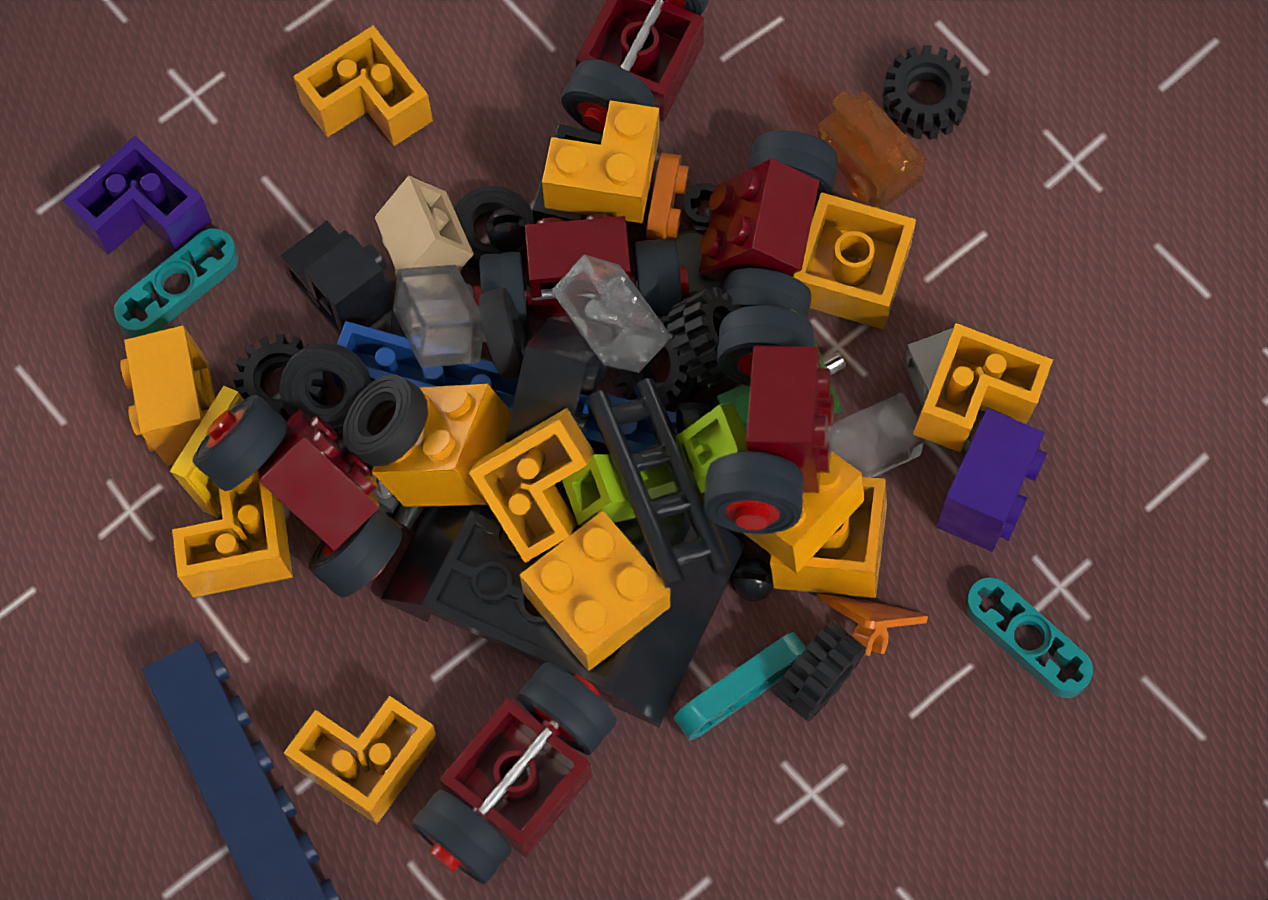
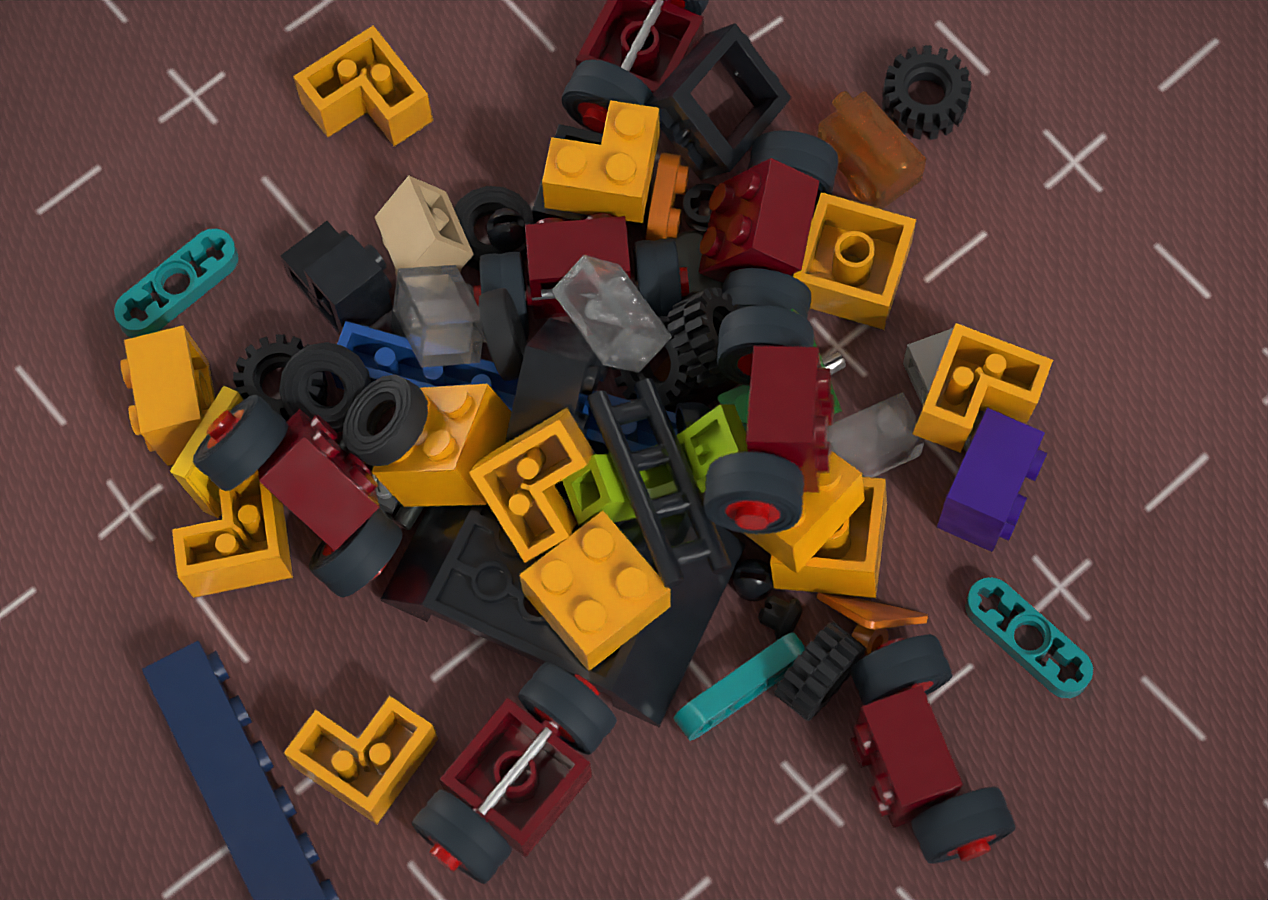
dark purple brick [63,136,212,255] -> none
none -> black window [644,23,792,180]
none -> black piece [758,595,802,640]
none -> brick [850,635,1016,864]

